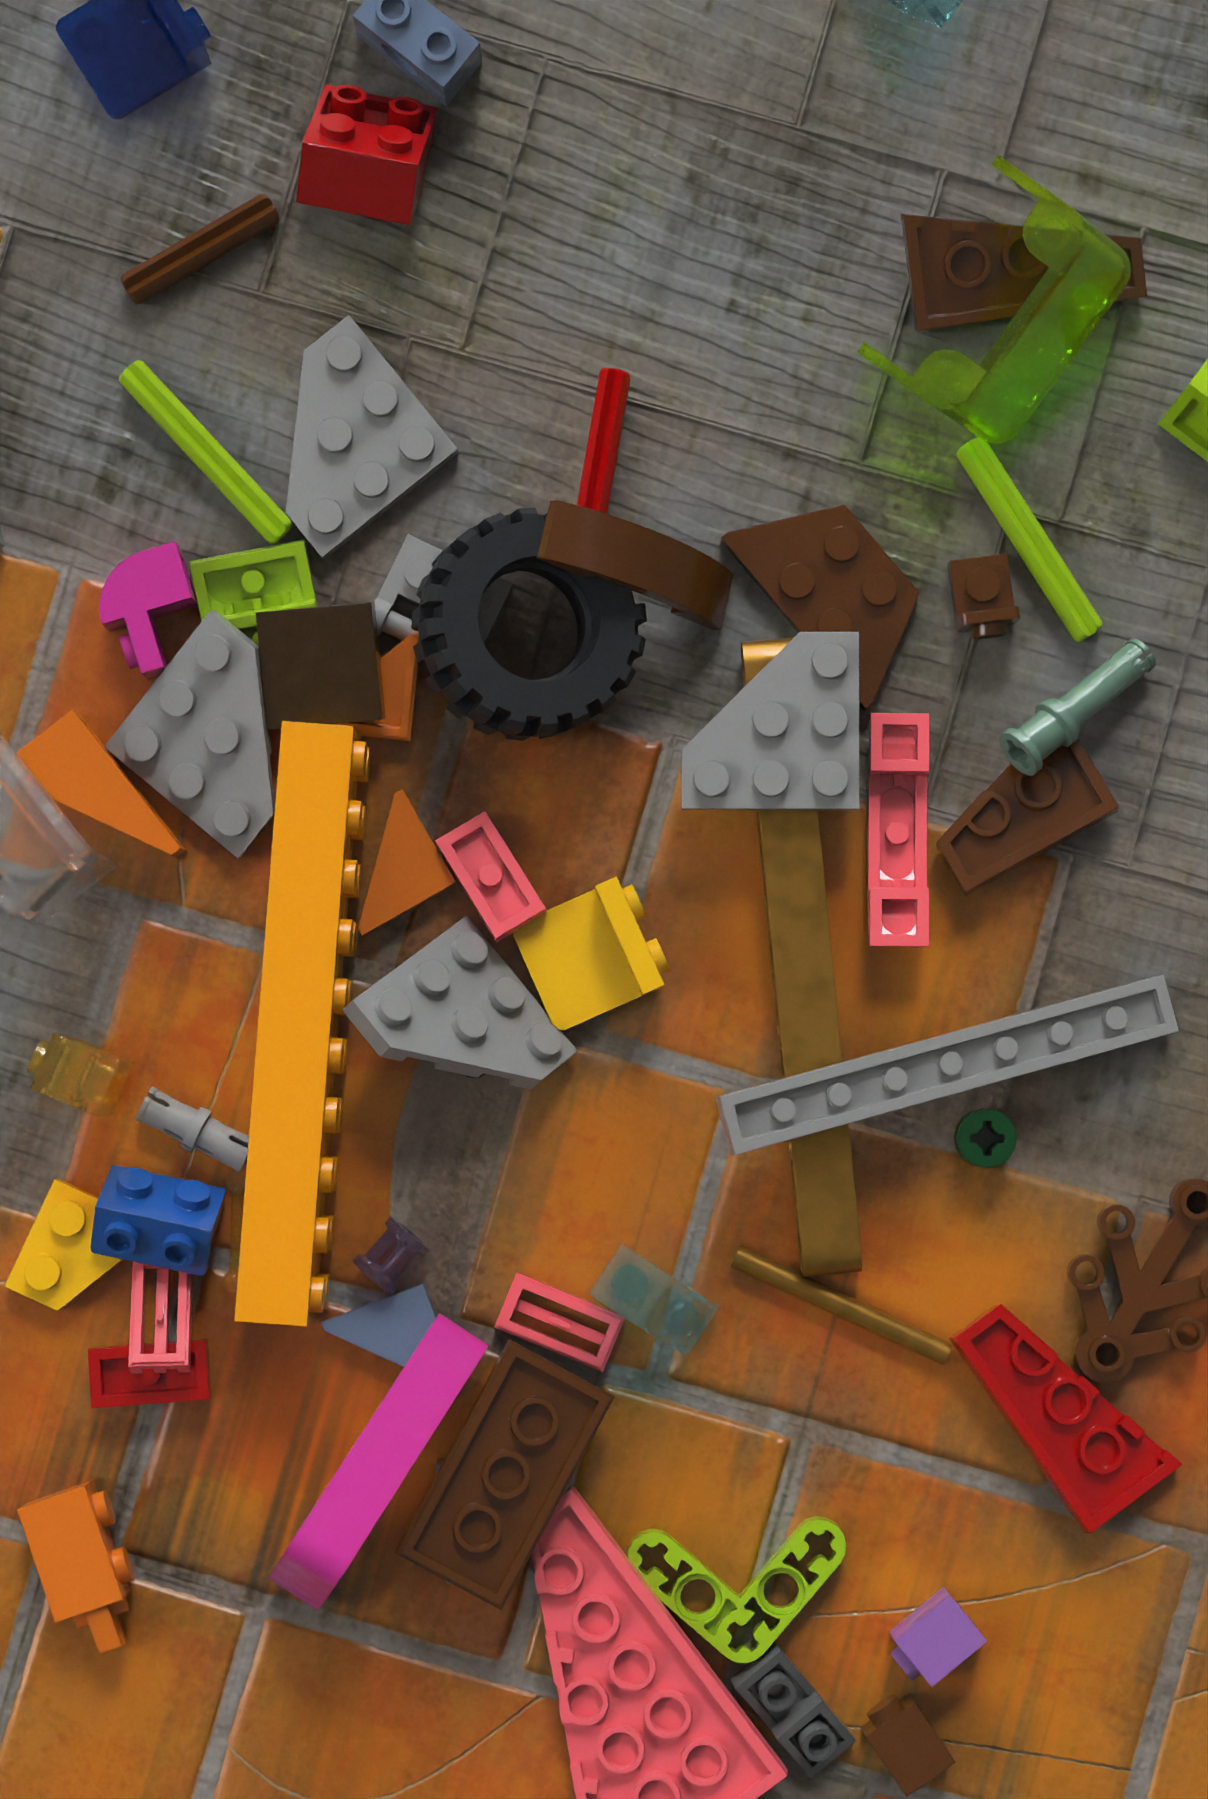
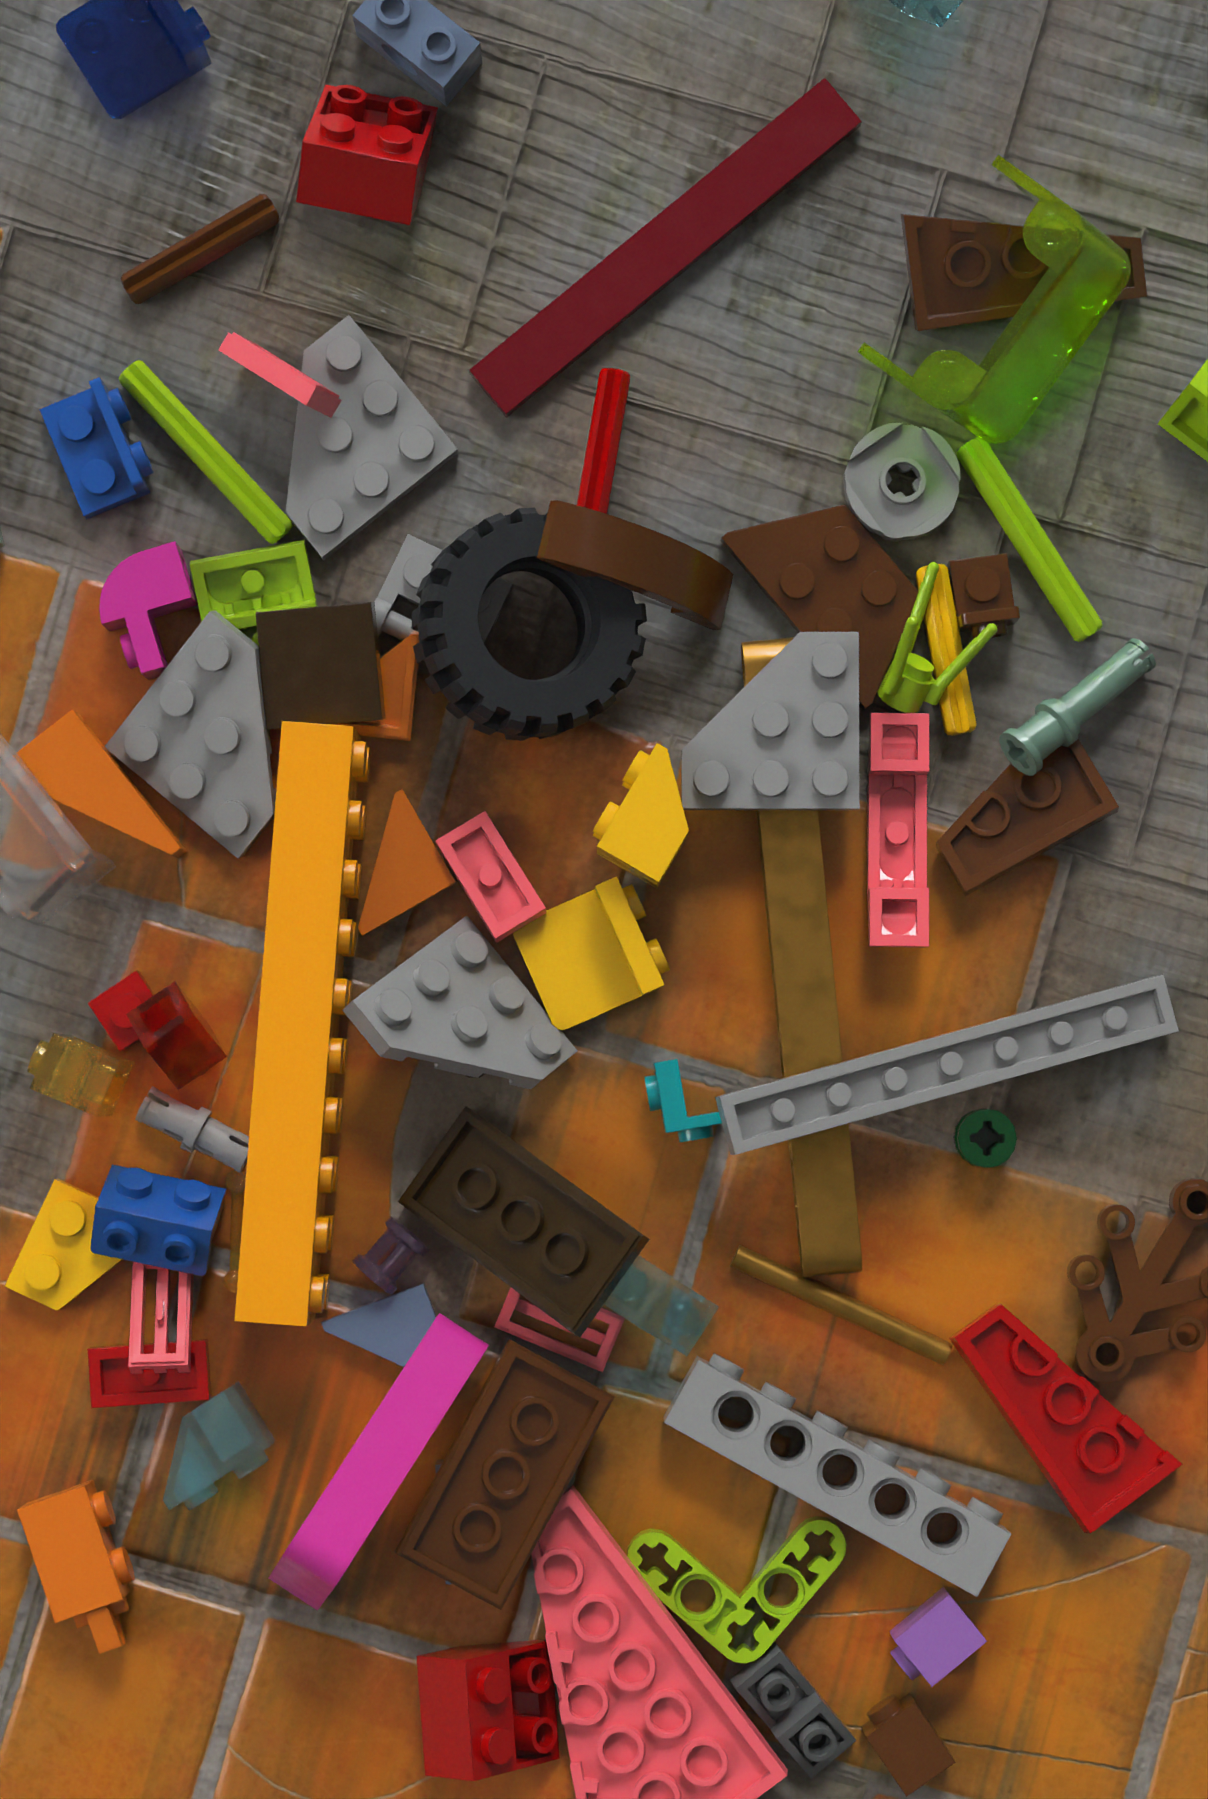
none -> blue bracket [39,377,154,519]
none -> red plate [88,970,171,1052]
none -> clear red brick [126,981,227,1090]
none -> clear light blue slope [163,1381,276,1511]
none -> coral tile [219,332,342,418]
none -> dark brown tile [398,1106,650,1337]
none -> red slope [416,1640,560,1781]
none -> dark red tile [469,78,862,418]
none -> yellow slope [592,743,689,889]
none -> teal bracket [644,1059,722,1142]
none -> light grey brick [663,1353,1011,1597]
none -> light grey plate [843,423,960,542]
none -> lime plant [877,562,997,713]
none -> yellow axle [916,564,977,736]

